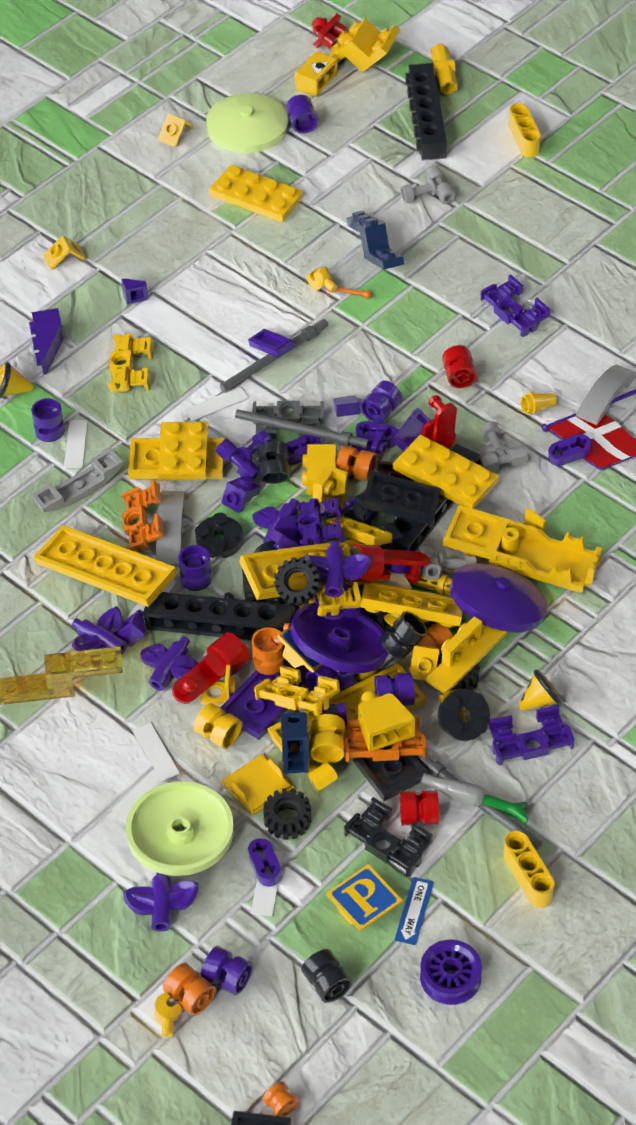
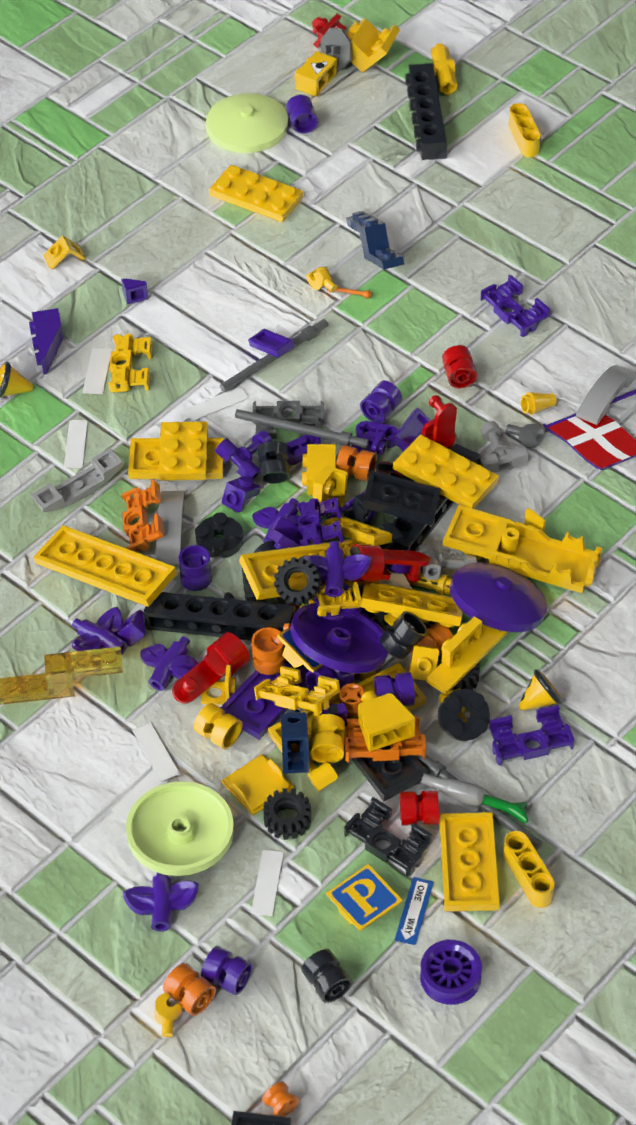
dark purple wheel [31,398,65,442] -> none
yellow bracket [158,114,194,147] -> none
dark purple beam [248,838,282,887] -> none
dark purple slope [333,395,359,417] -> none
light grey bar [400,165,455,204] -> none
dark purple beam [548,434,591,466] -> none
none -> white sticker [82,348,112,394]
none -> piece [321,28,352,70]
none -> orange wheel [339,683,365,716]
none -> yellow plate [439,812,499,912]
none -> dark grey rock [506,423,546,448]

